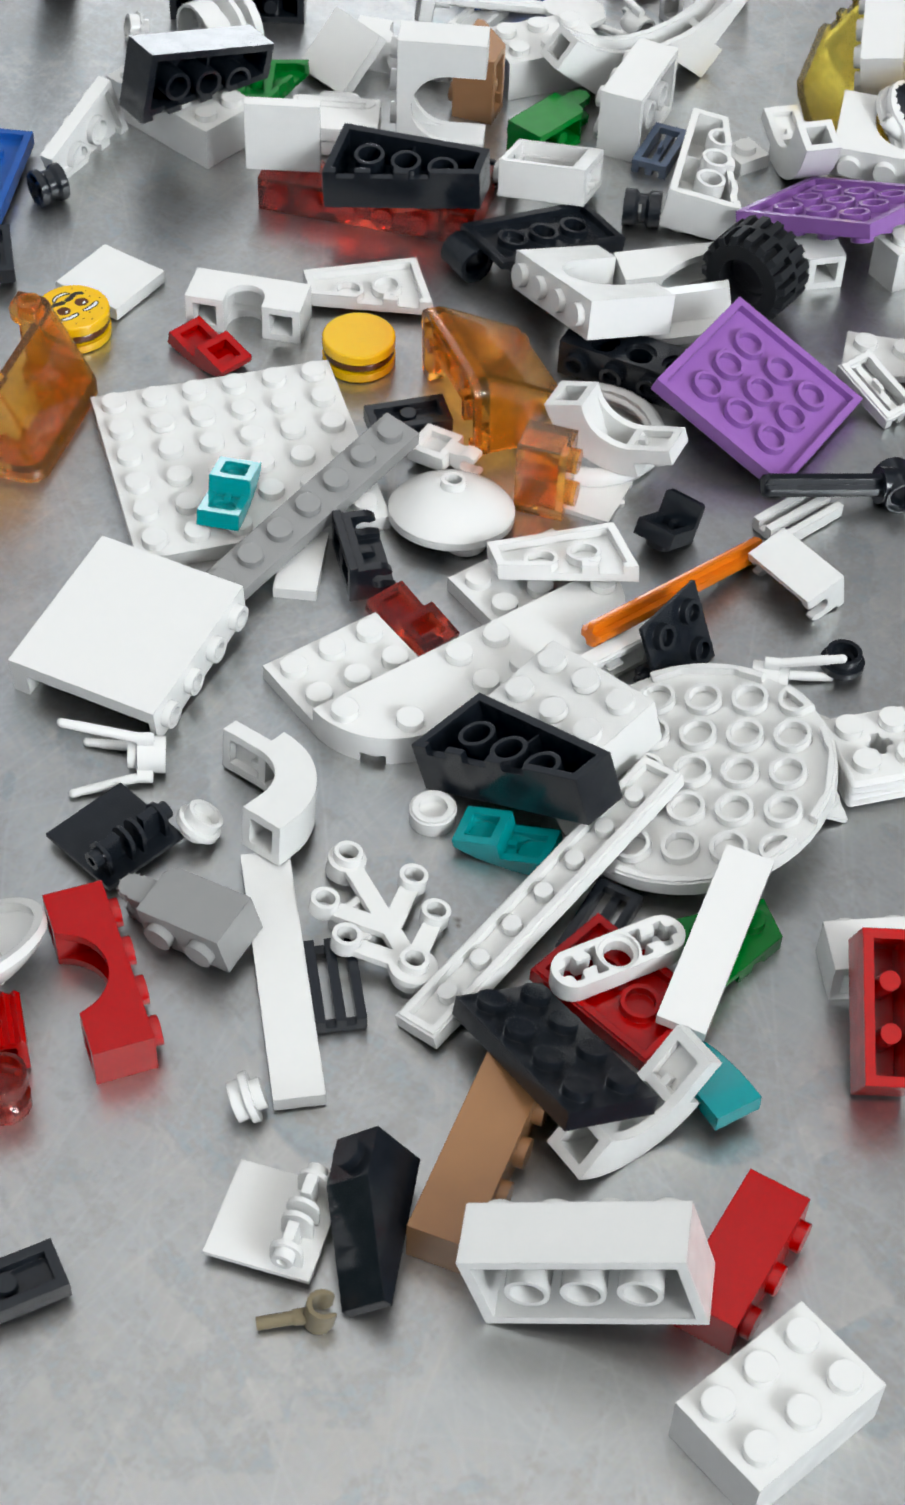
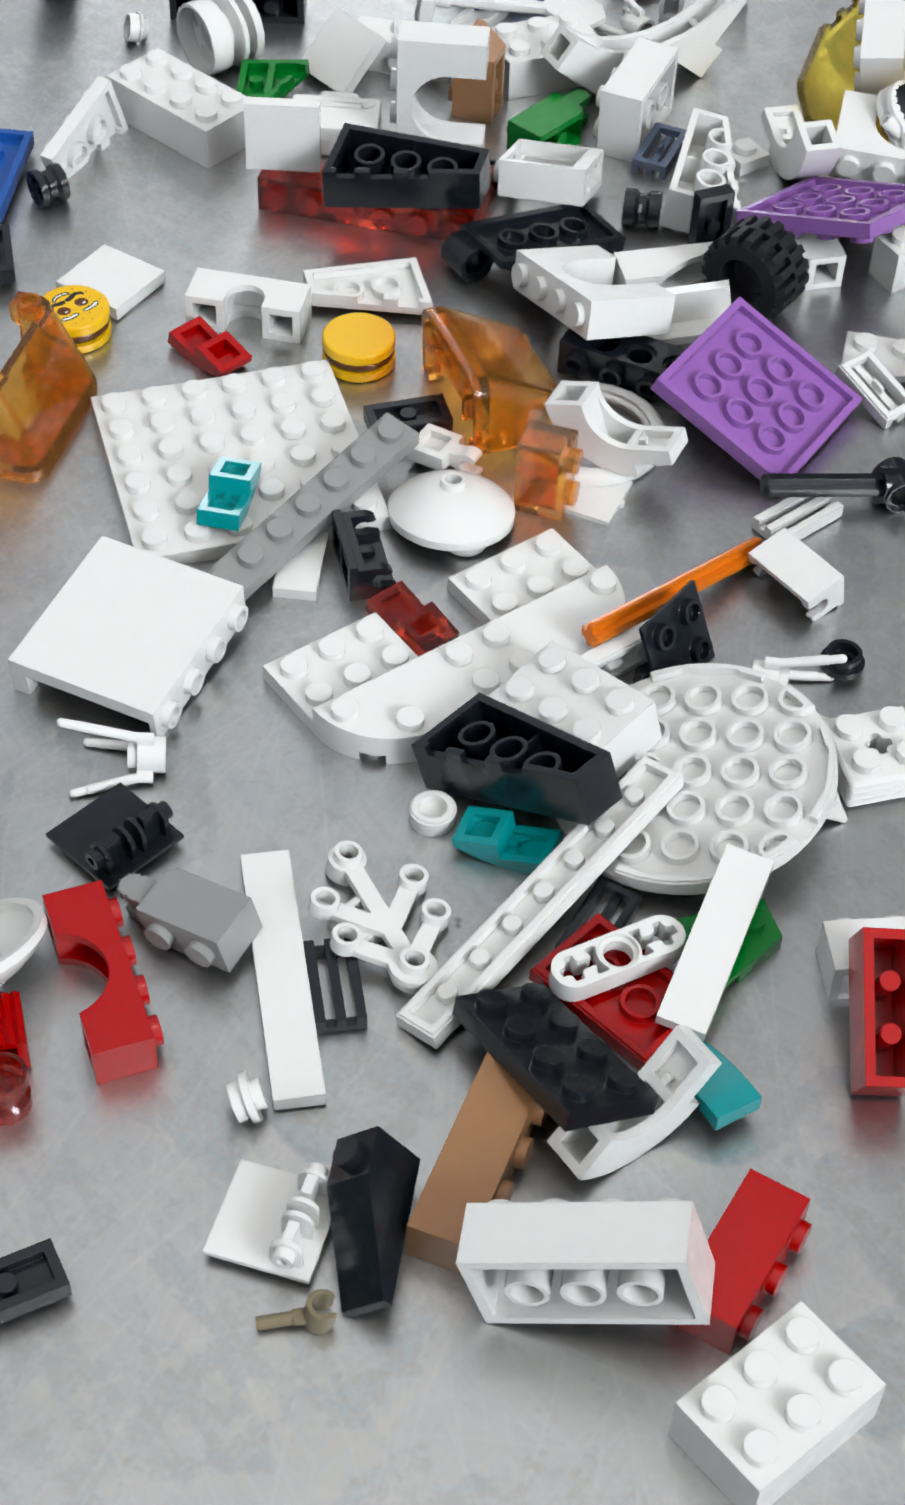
black wedge [119,25,274,124] -> none
white plate [176,799,223,844] -> none
white arch [222,720,317,866] -> none
white wing [487,522,639,582] -> none
black bracket [633,488,705,552] -> none
none -> black plate [688,184,735,244]

